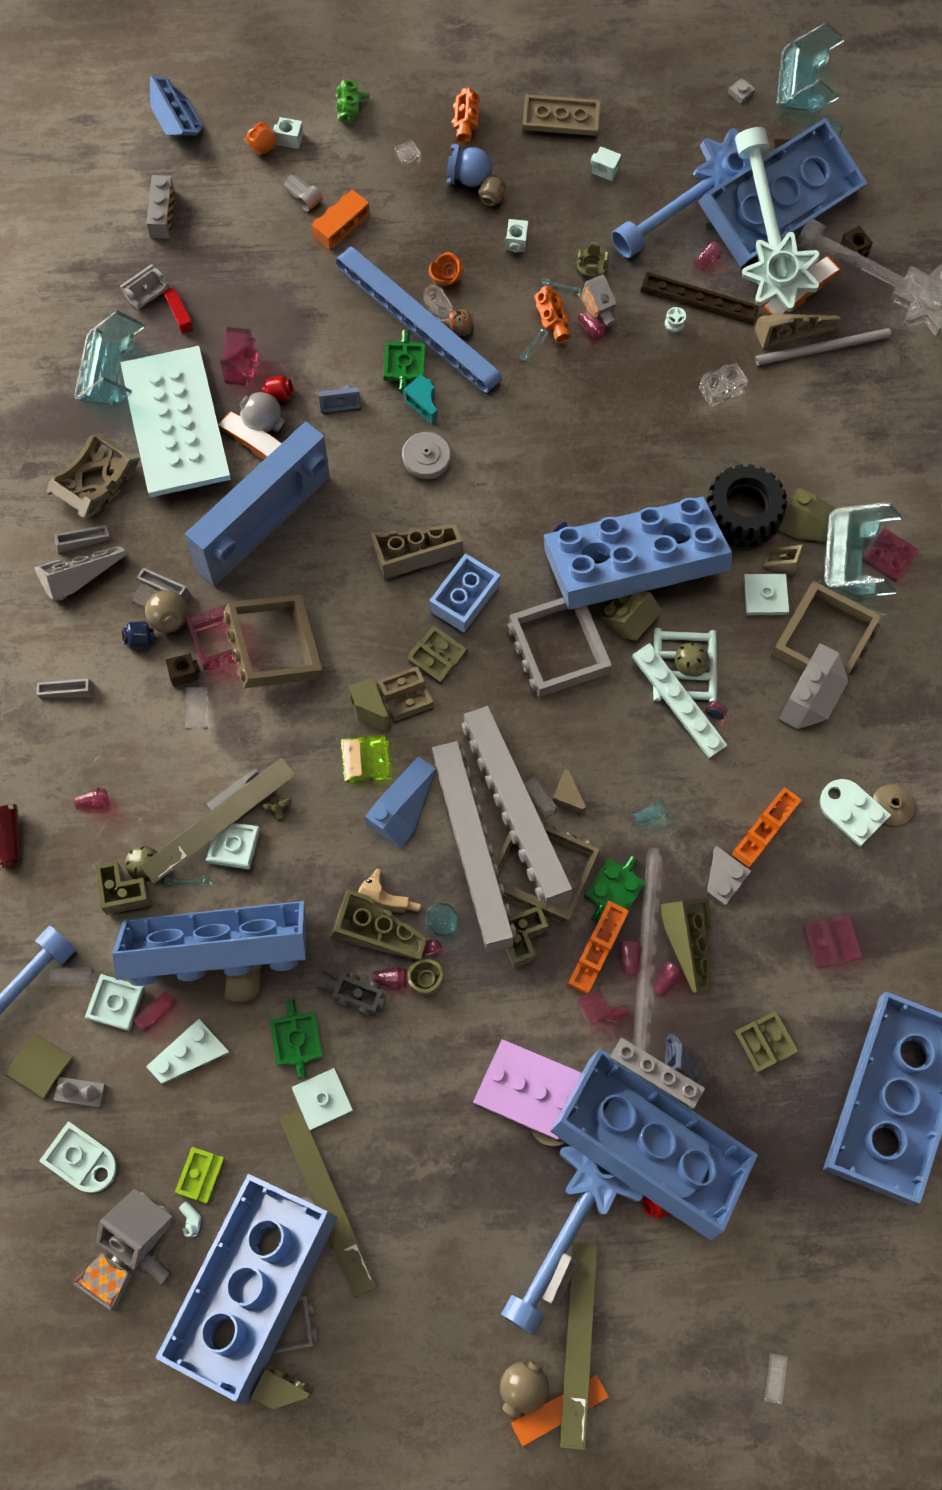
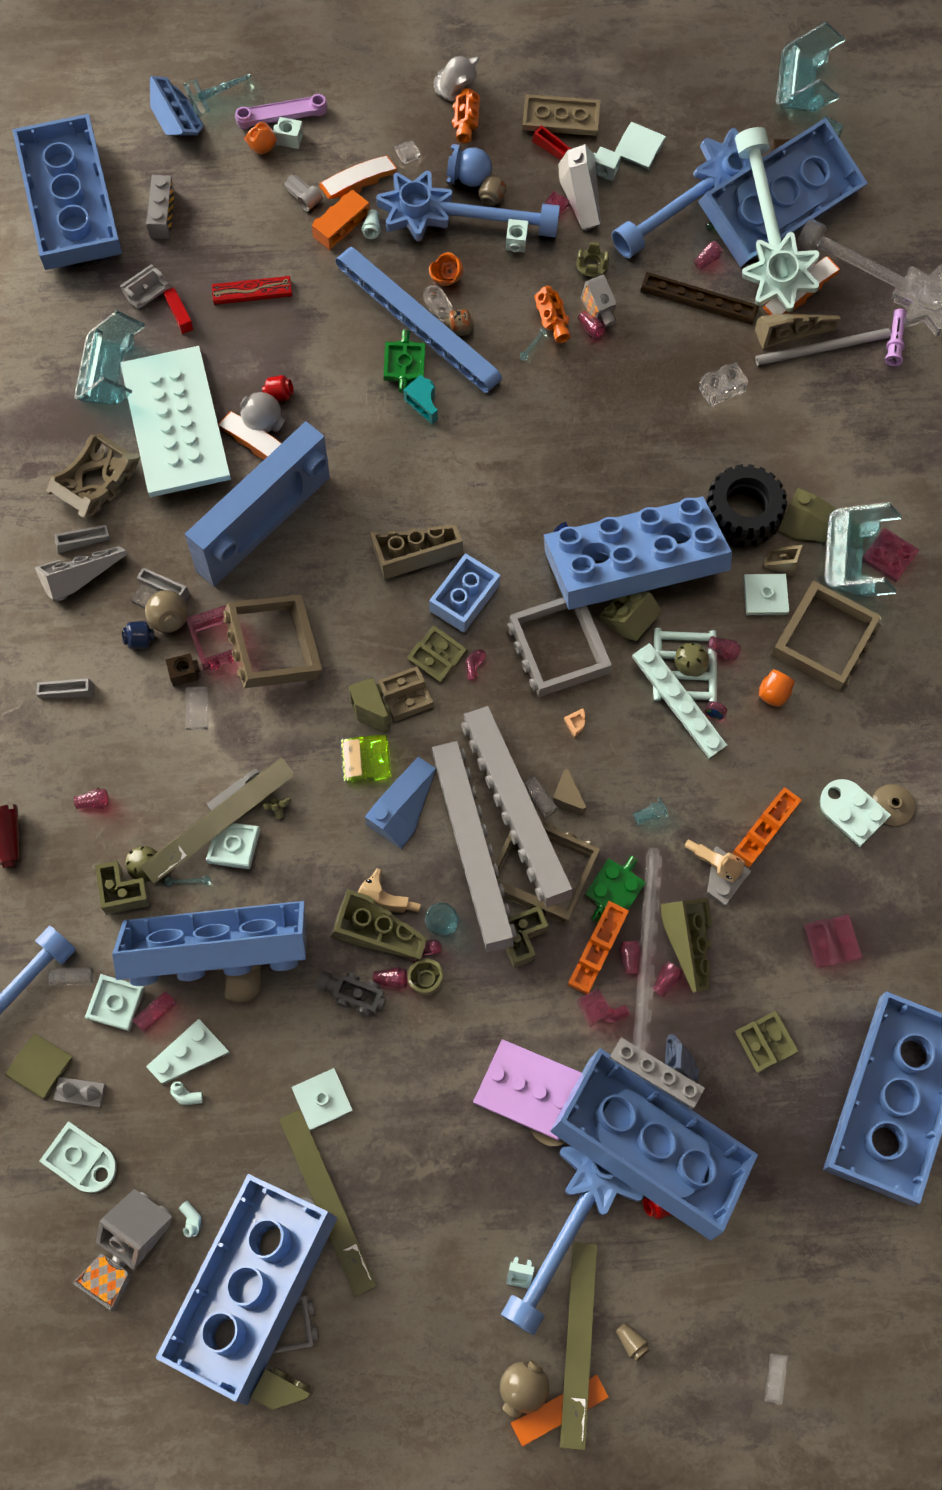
light grey pin [139,1254,171,1285] -> none
lime plate [174,1147,225,1204] -> none
clear pink slope [220,327,258,386] -> none
green plate [270,999,323,1079] -> none
sand blue tile [318,384,361,413] -> none
bright green brick [336,79,370,124] -> none
light grey wheel [402,432,451,479] -> none
clear light blue hinge [541,277,581,294] -> none
light grey panel [541,1253,579,1307] -> none
light aqua wheel [665,307,686,333] -> none
light grey plate [728,78,755,104] -> none
light grey wedge [779,643,849,729] -> none
dark brown brick [840,226,873,262] -> none
none -> medium blue plate [12,114,122,270]
none -> light aqua arm [170,1081,203,1105]
none -> clear light blue piece [183,74,251,118]
none -> red tile [211,276,292,305]
none -> lavender piece [235,94,327,129]
none -> white slope [319,155,397,199]
none -> light aqua cone [361,209,381,239]
none -> medium blue piece [377,171,560,241]
none -> light grey hair [434,56,480,102]
none -> clear pink arm [465,649,486,680]
none -> light aqua tile [506,1257,534,1289]
none -> red piece [532,125,571,160]
none -> clear pink tile [543,191,570,218]
none -> light grey wedge [558,145,601,231]
none -> light nougat tile [564,708,586,738]
none -> light aqua slope [615,122,666,170]
none -> dark tan cone [615,1323,651,1361]
none -> tan animal [684,839,745,882]
none -> clear pink cone [707,636,741,660]
none -> orange helmet [759,670,795,707]
none -> lavender pin [885,309,907,367]

